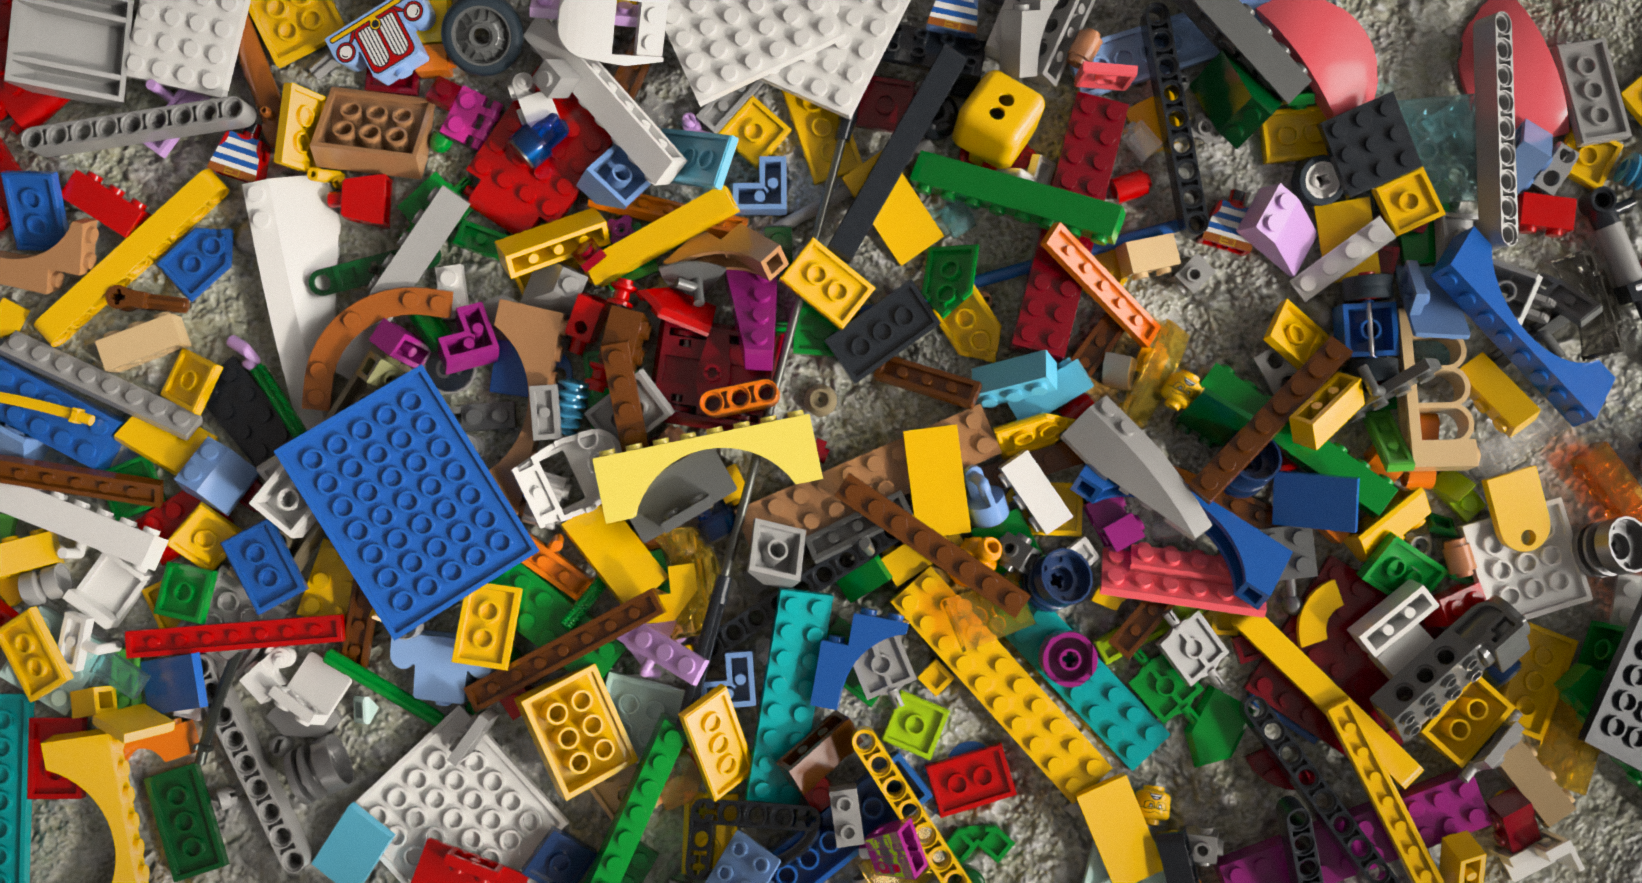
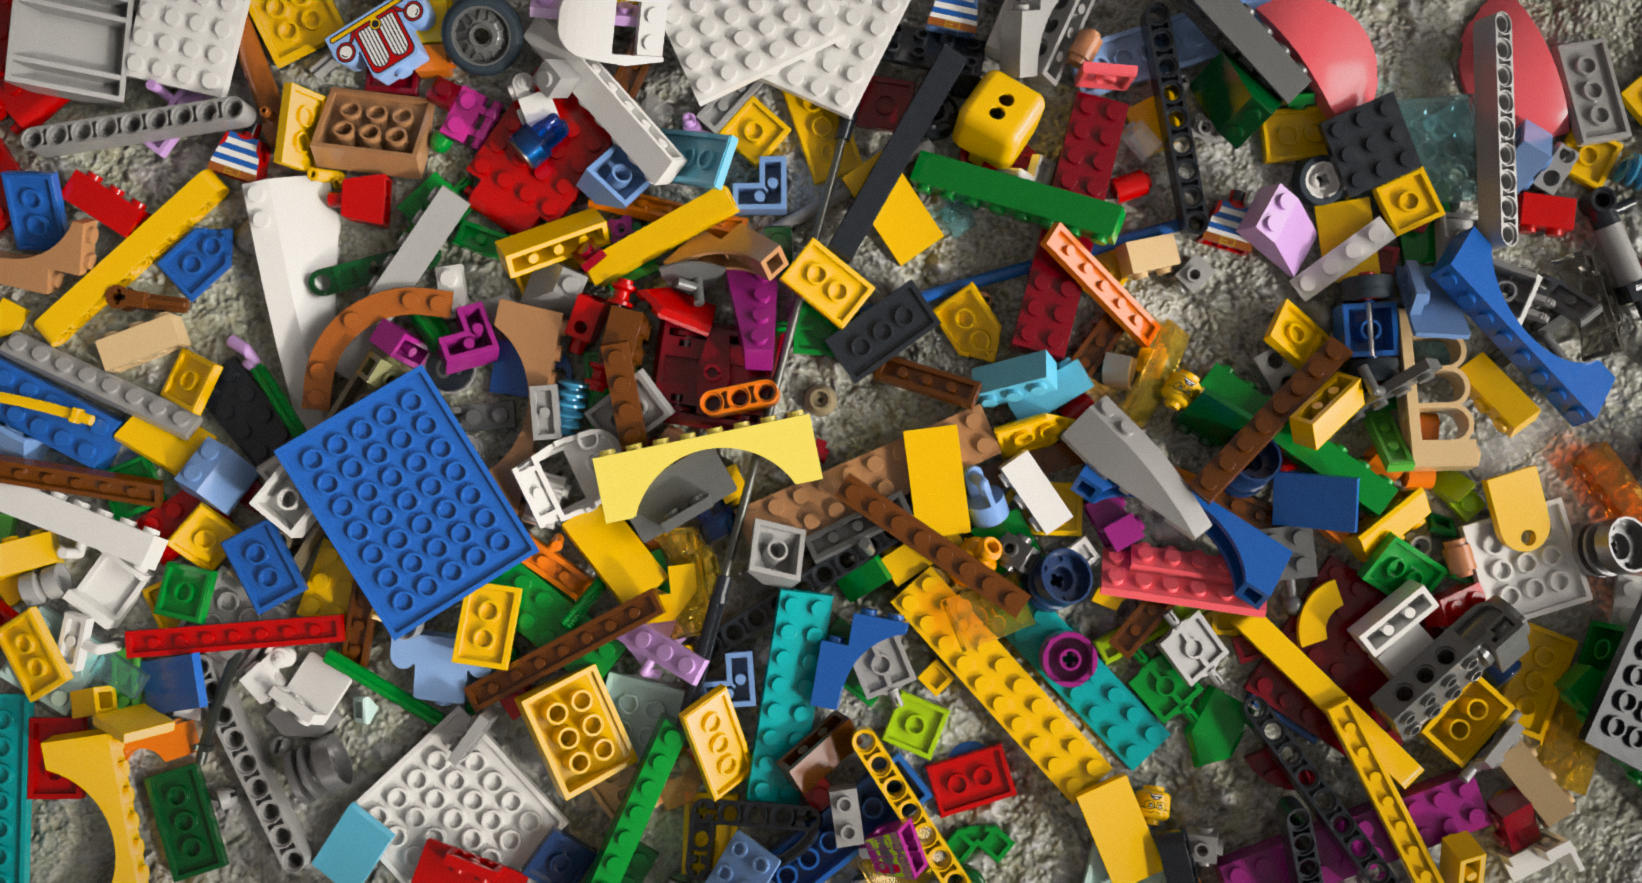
green tile [921,244,979,319] -> none

